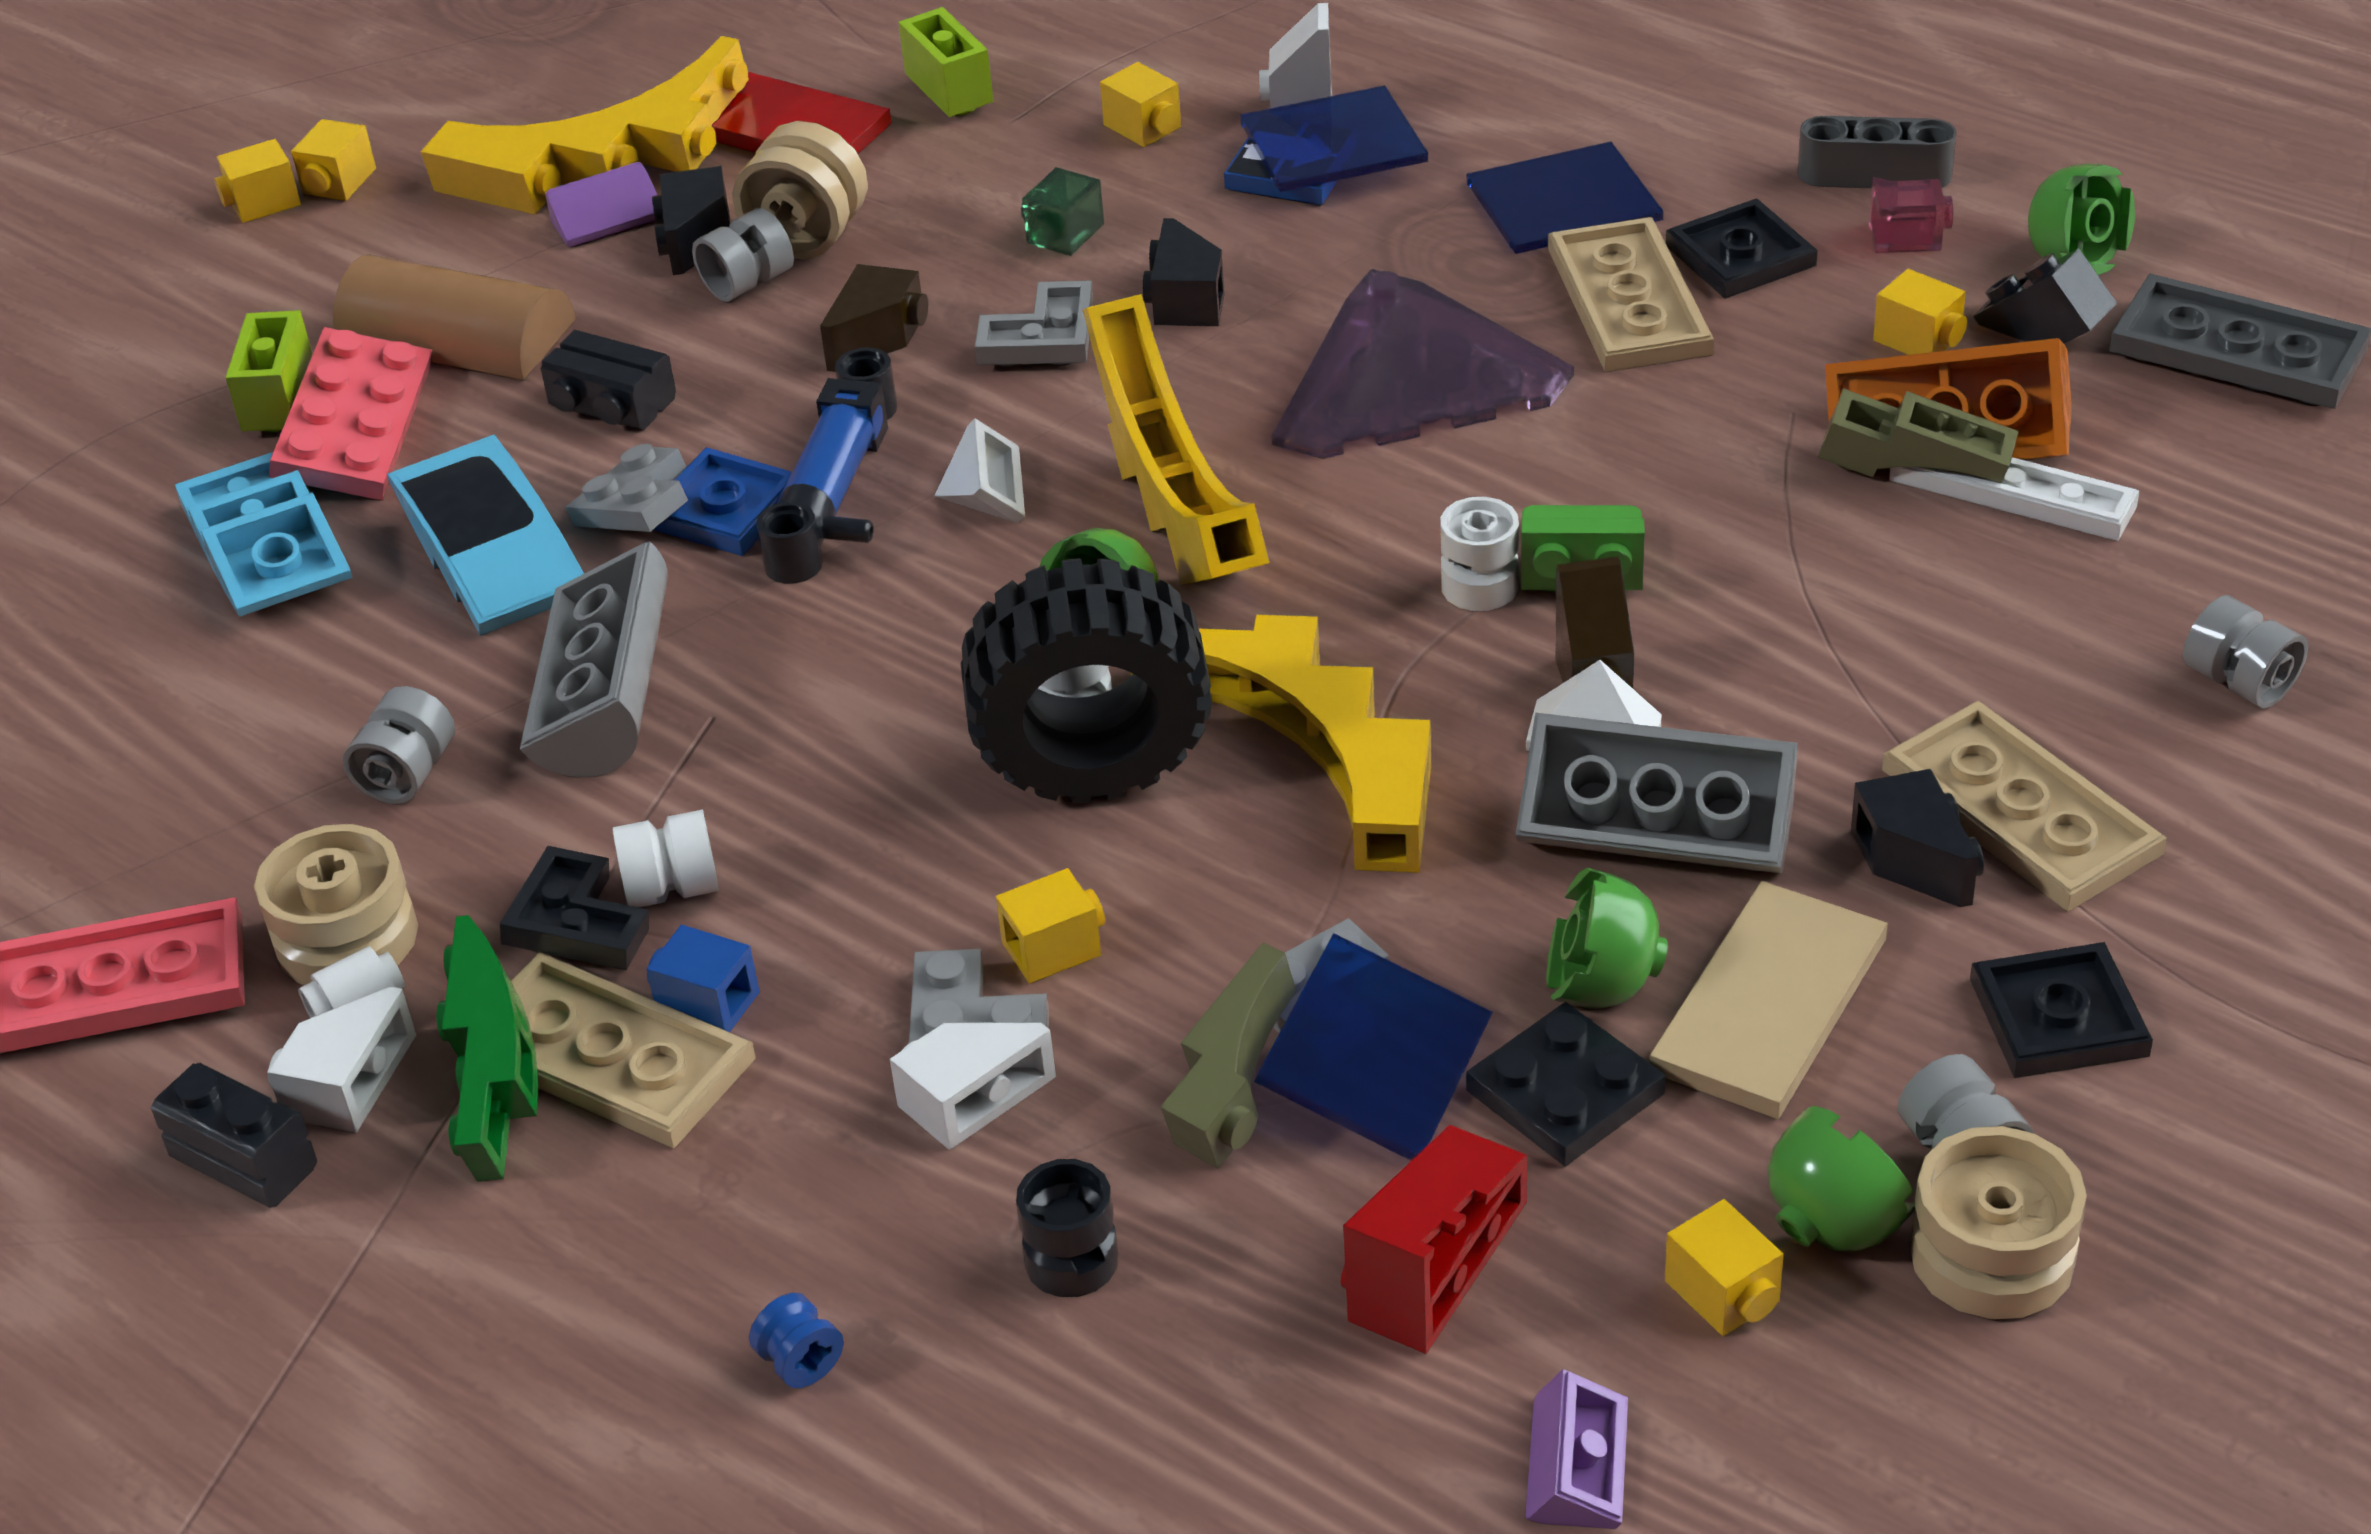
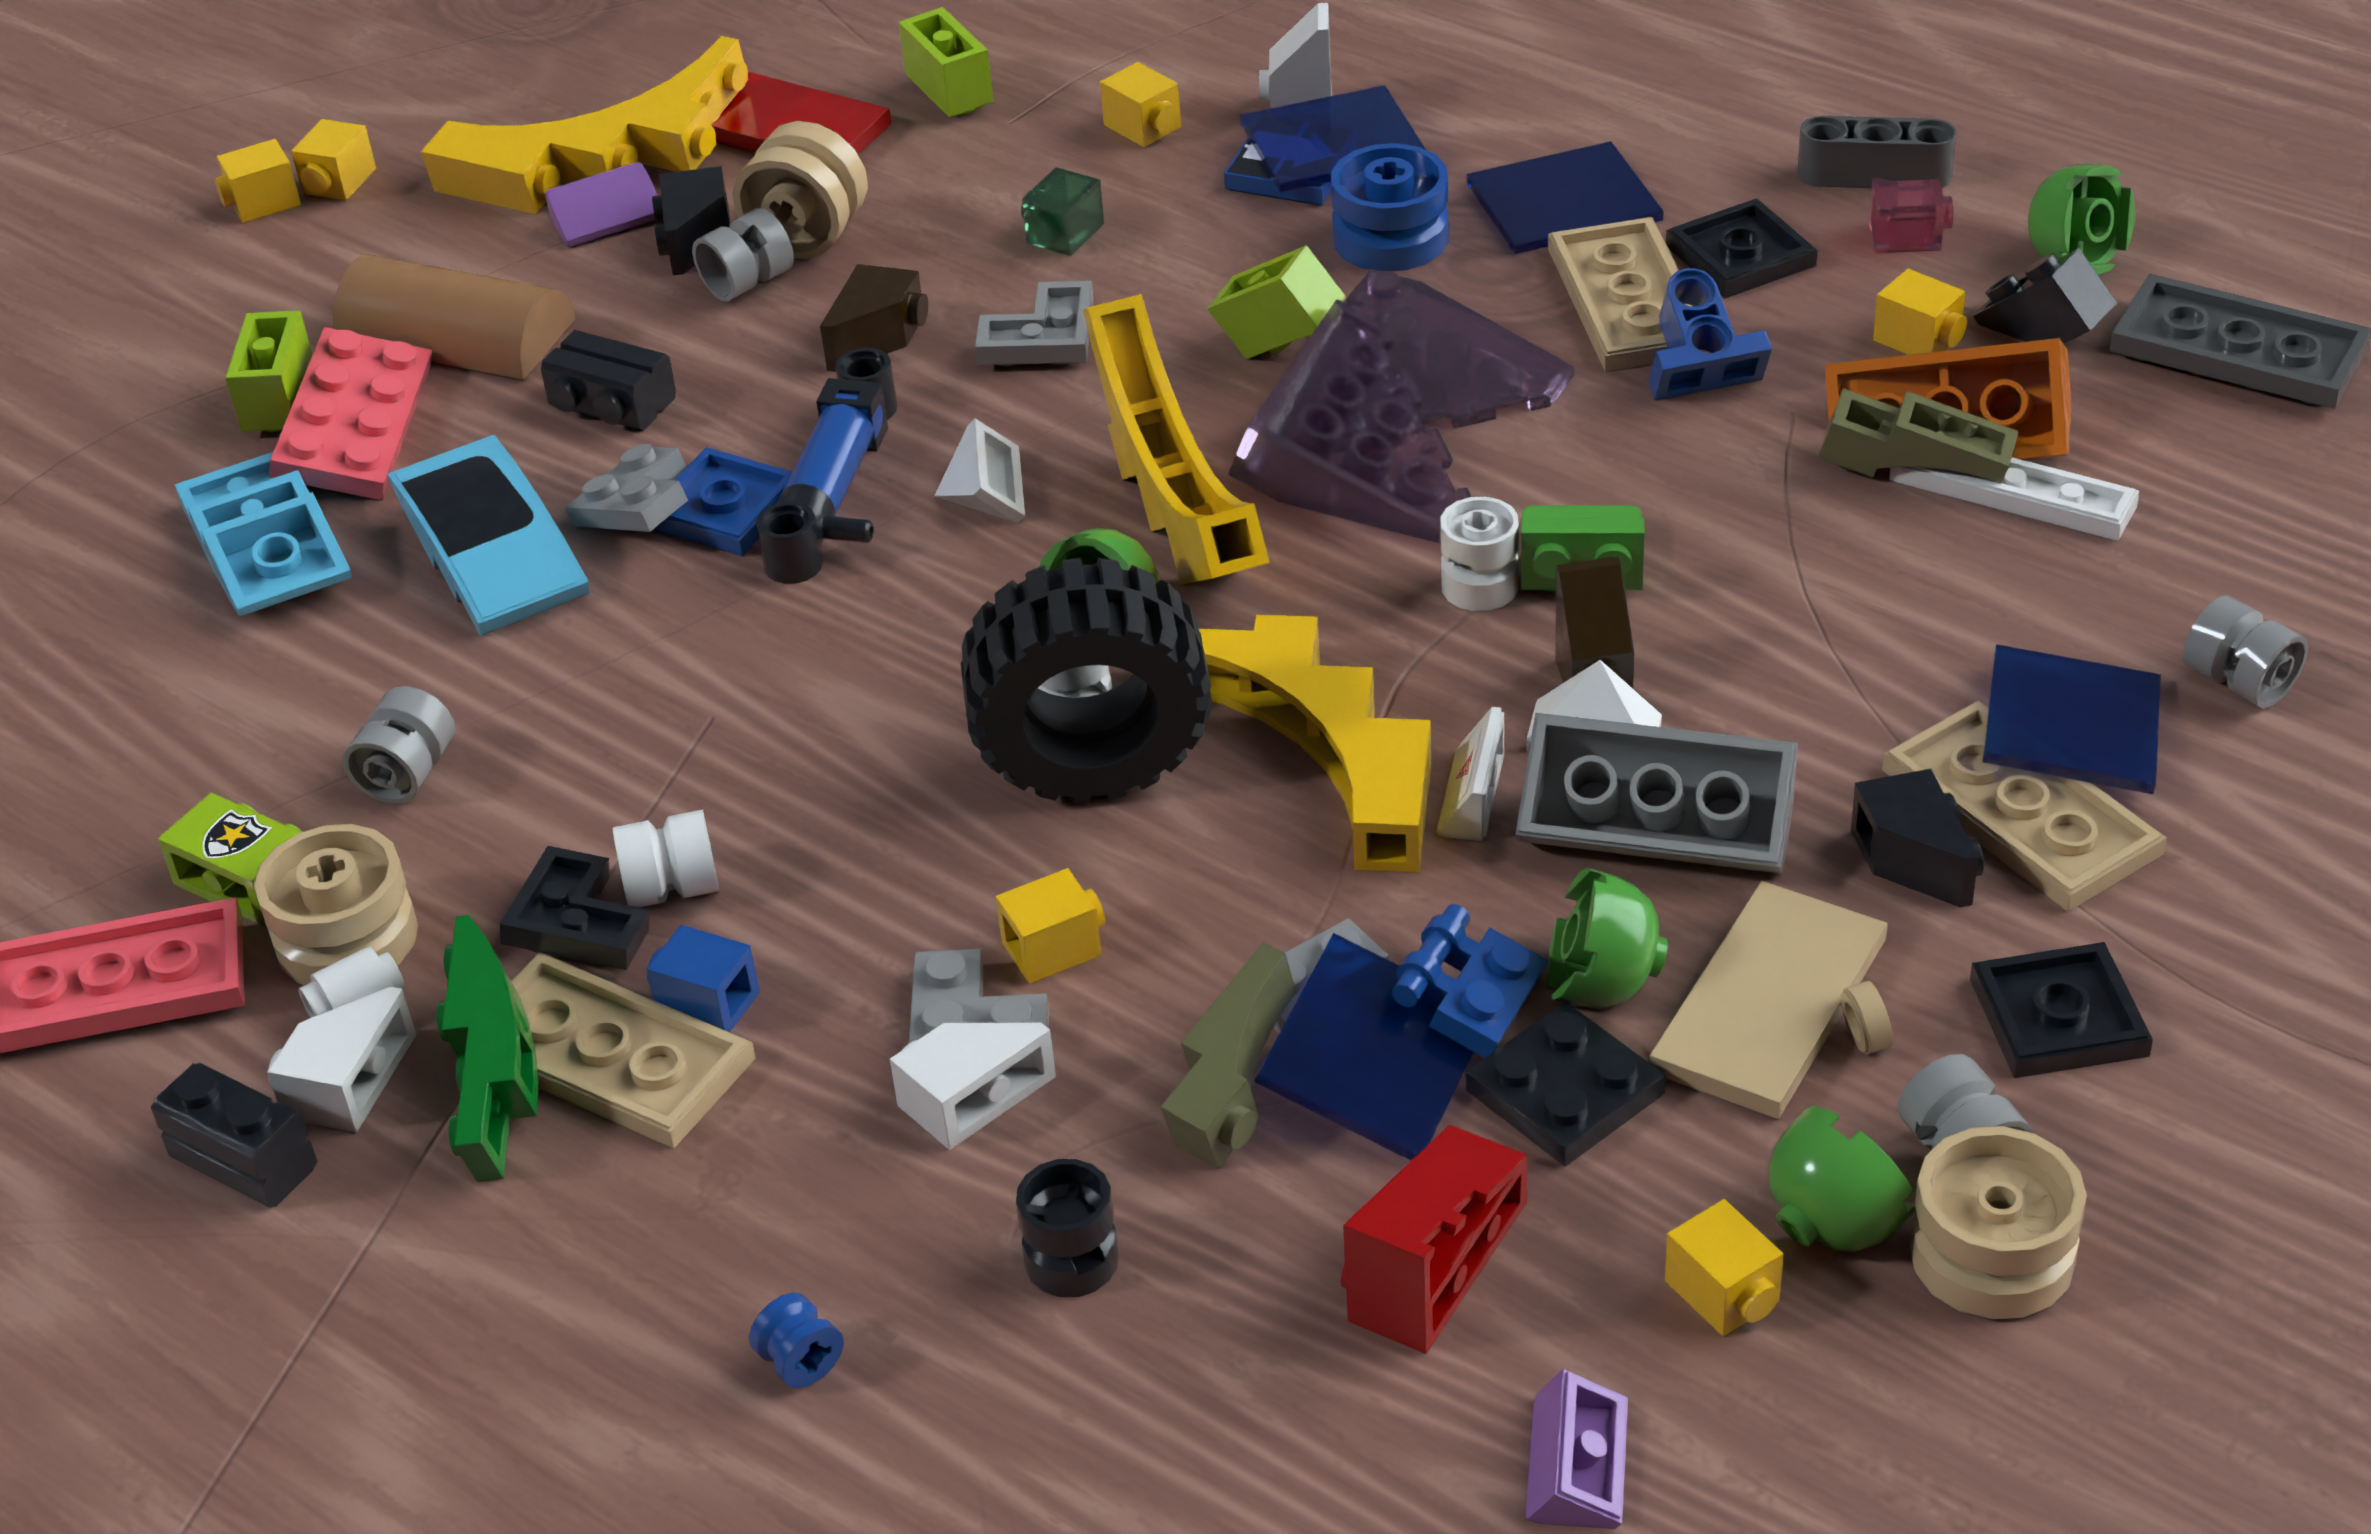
light grey brick [520,541,668,777] -> none
black slope [1143,218,1225,326] -> none
none -> lime brick [157,792,302,927]
none -> lime brick [1207,245,1346,359]
none -> clear purple slope [1228,299,1472,544]
none -> blue wheel [1331,143,1449,272]
none -> blue plate [1392,904,1549,1058]
none -> white slope [1436,707,1504,841]
none -> blue tile [1648,268,1772,400]
none -> tan tile [1841,981,1893,1054]
none -> clear blue piece [1982,644,2161,794]

